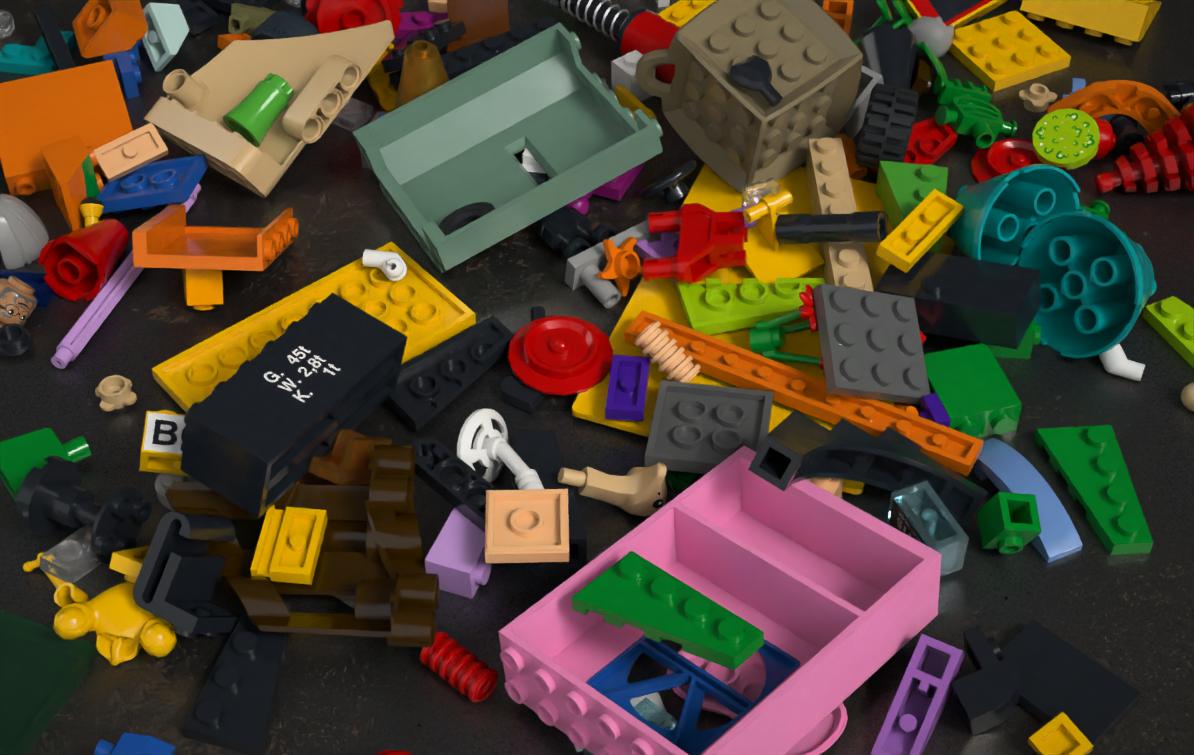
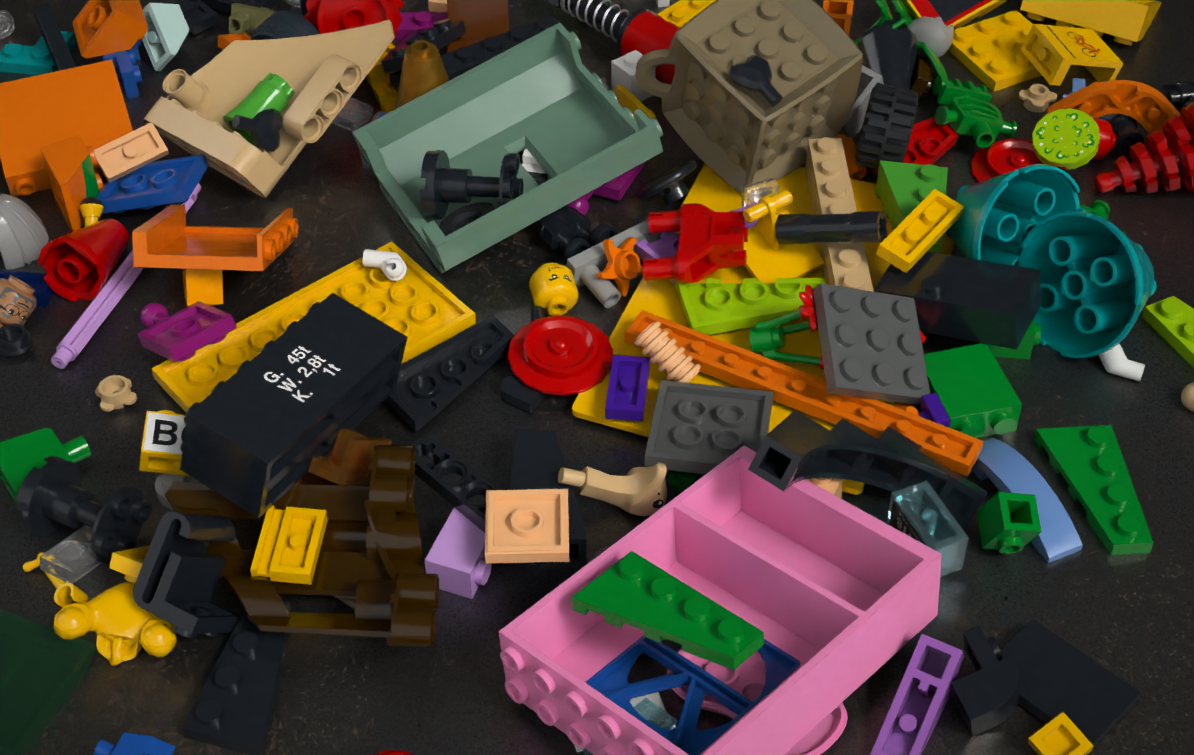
red piece [420,631,498,703] -> none
white dish [457,408,544,490] -> none
none -> magenta plate [137,301,237,362]
none -> black rock [232,108,283,152]
none -> black piece [420,150,524,219]
none -> yellow head [529,263,579,316]
none -> yellow panel [1021,24,1124,86]

